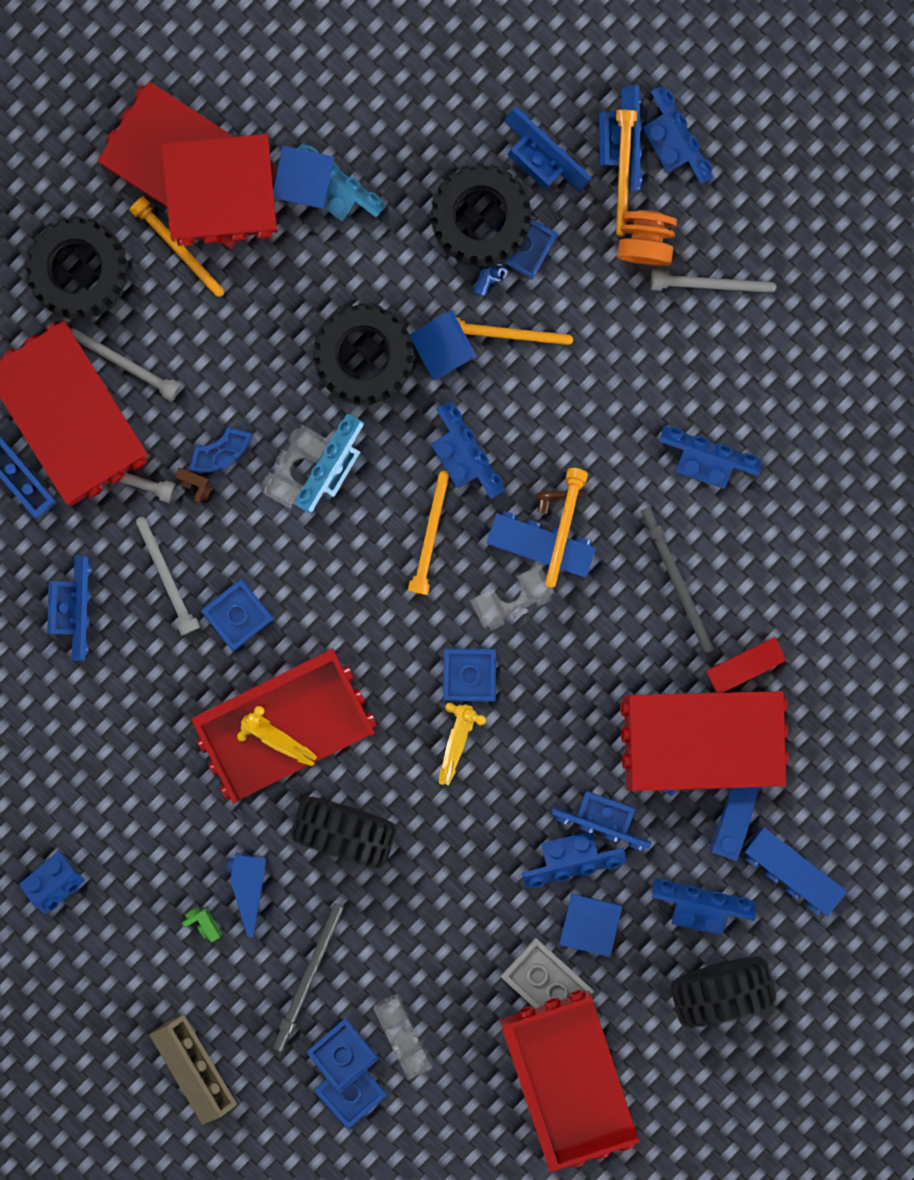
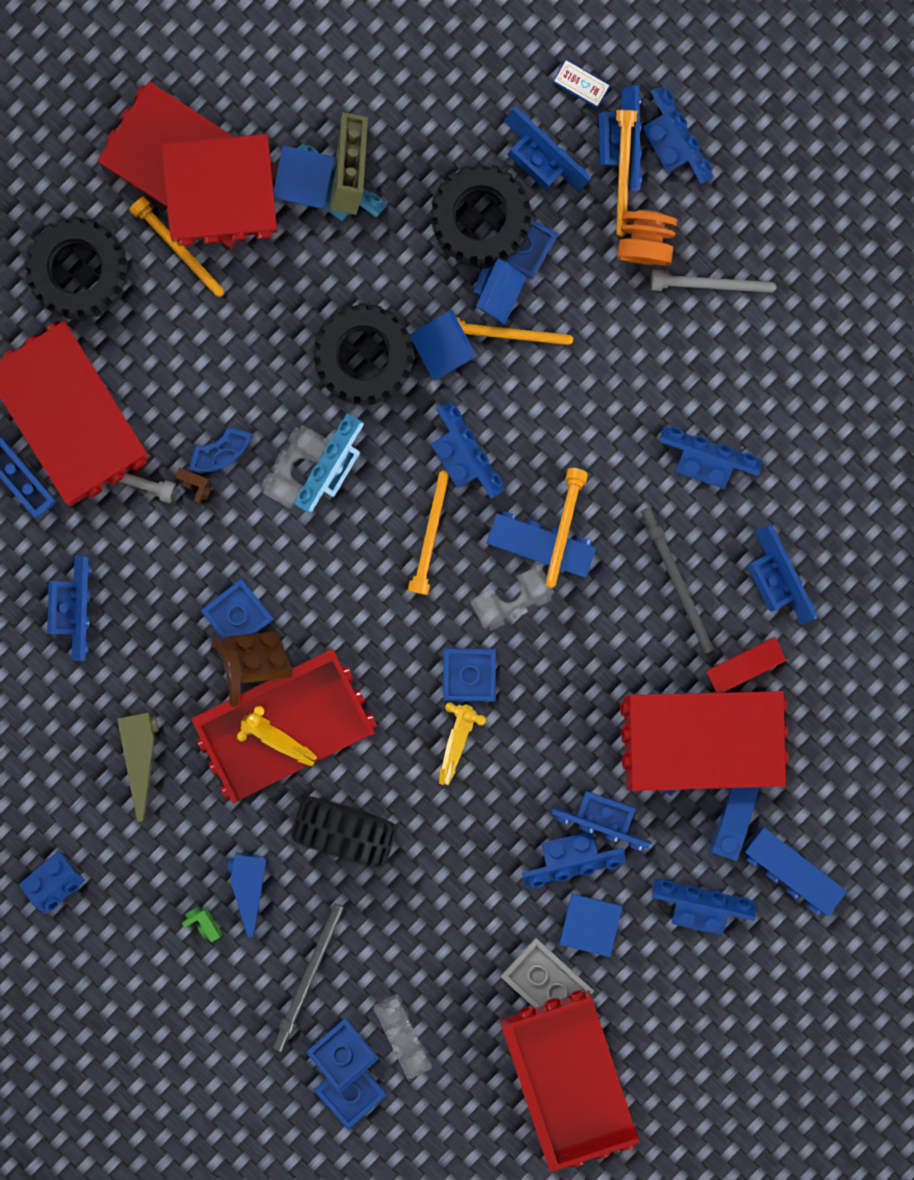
light grey piece [70,328,182,402] -> none
light grey piece [136,517,200,636] -> none
dark tan brick [149,1014,237,1125] -> none
reddish brown bar [535,491,585,514] -> none
black tyre [670,956,777,1028] -> none
none -> olive slope [117,712,159,822]
none -> reddish brown piece [210,631,293,707]
none -> olive slope [330,112,368,215]
none -> blue tile [476,259,526,324]
none -> white tile [552,59,611,109]
none -> blue bracket [747,524,818,624]

